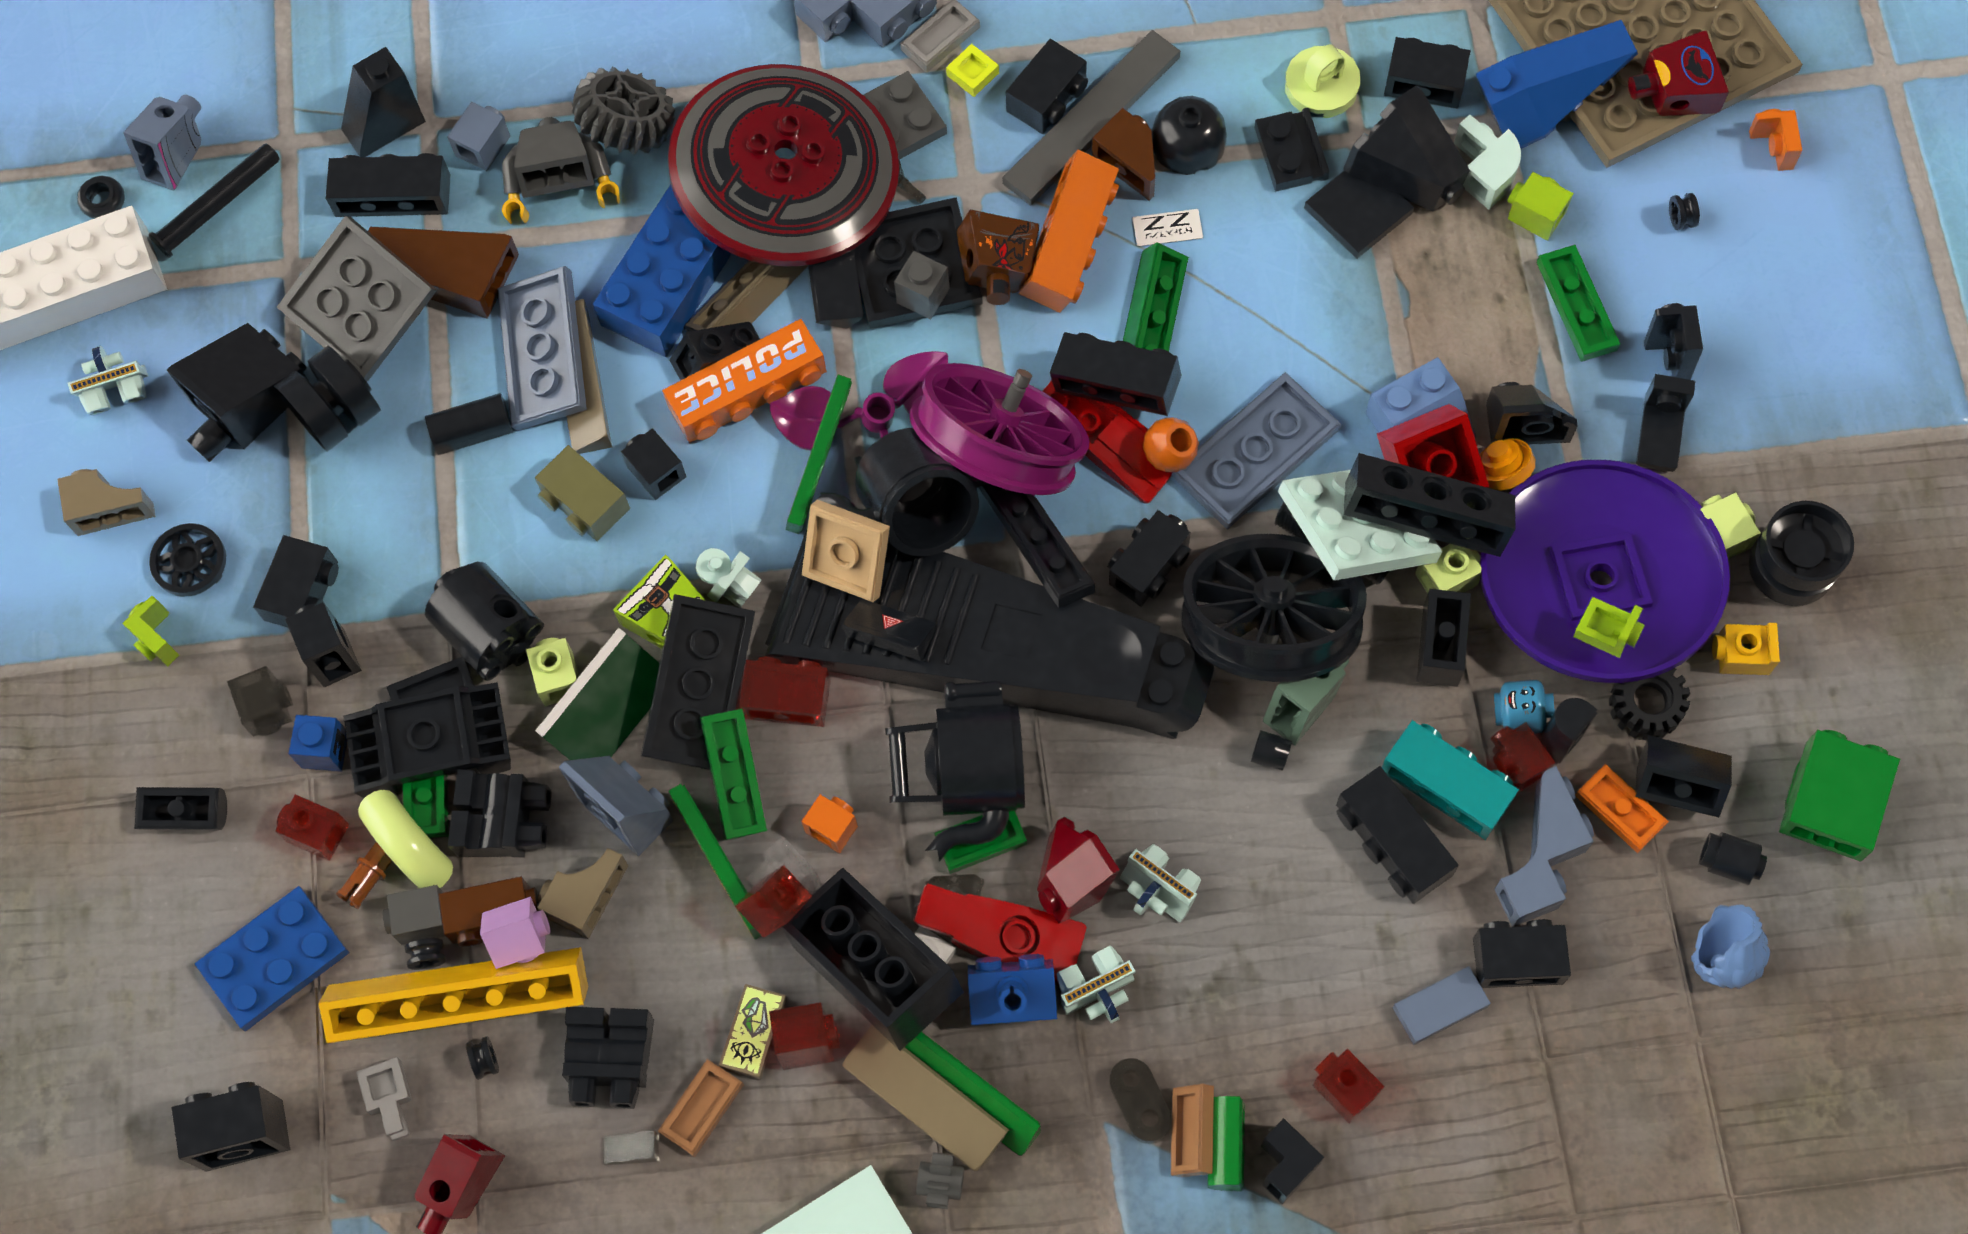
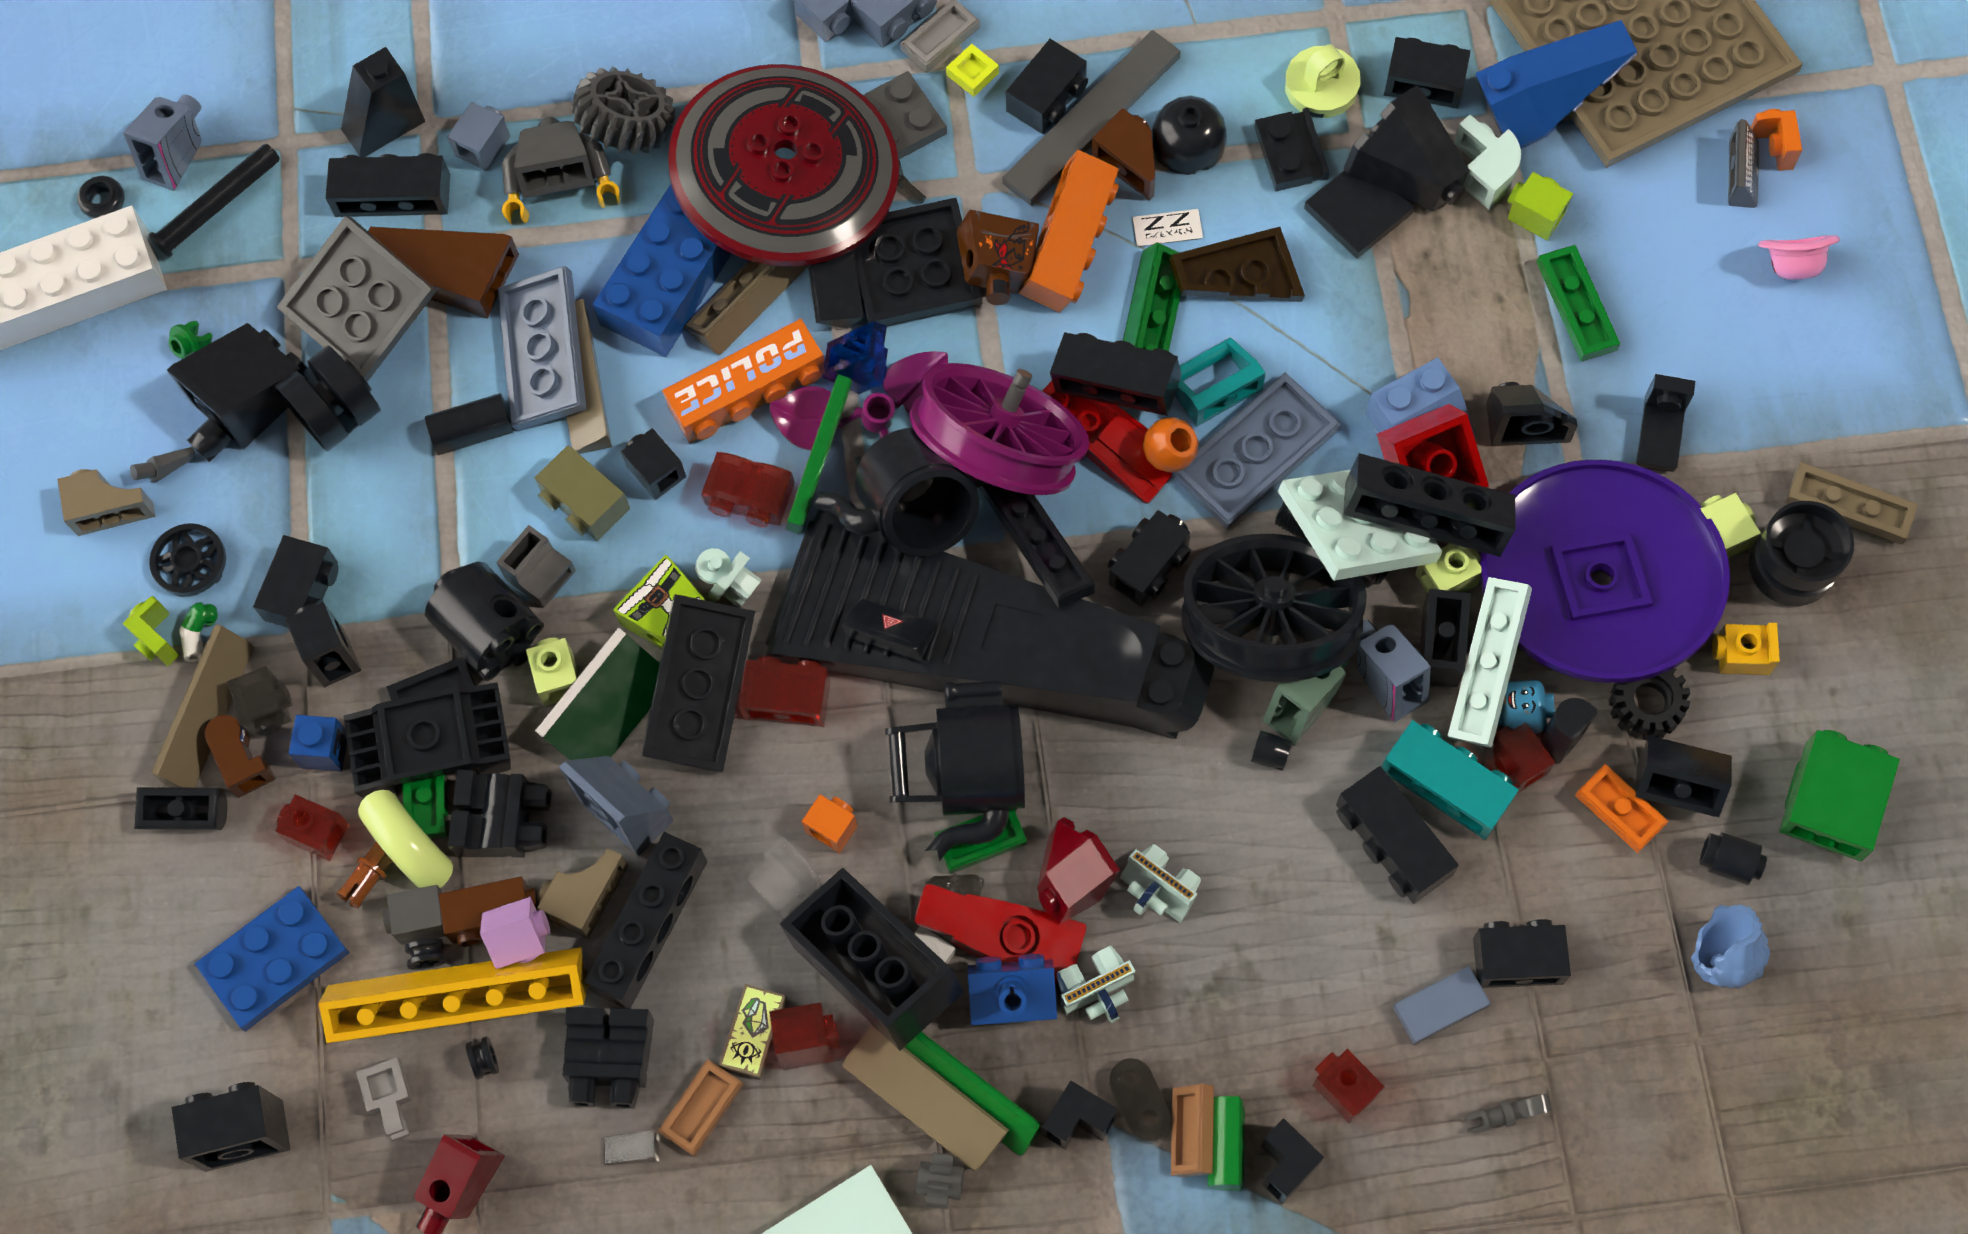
light aqua hips [67,346,149,415] -> none
black bracket [669,322,760,381] -> none
green tile [669,784,768,940] -> none
green plate [700,709,767,840] -> none
clear red brick [735,865,812,938] -> none
tan tile [802,499,890,602] -> none
dark grey brick [894,251,950,319] -> none
light orange plate [1480,439,1536,491] -> none
sand blue arch [1494,766,1594,927] -> none
lime bracket [1573,597,1645,658] -> none
dark red torso [1628,30,1729,116] -> none
black bracket [1644,303,1703,380] -> none
black bush [1669,193,1700,230] -> none
none -> dark grey bar [130,447,195,482]
none -> dark tan slope [151,624,254,788]
none -> green plate [168,321,213,359]
none -> arm [179,602,218,662]
none -> reddish brown leg [205,715,276,798]
none -> flat silver piece [496,525,576,608]
none -> black brick [584,832,708,1009]
none -> clear red brick [701,452,795,528]
none -> clear blue arch [822,321,888,394]
none -> black piece [1042,1080,1118,1150]
none -> dark brown wing [1169,226,1305,302]
none -> teal tile [1175,337,1266,427]
none -> sand blue torso [1357,620,1431,723]
none -> light aqua plate [1448,577,1532,748]
none -> dark grey piece [1464,1094,1552,1134]
none -> dark grey slope [1728,119,1759,208]
none -> bright pink hat [1758,235,1840,280]
none -> dark tan plate [1785,462,1918,545]

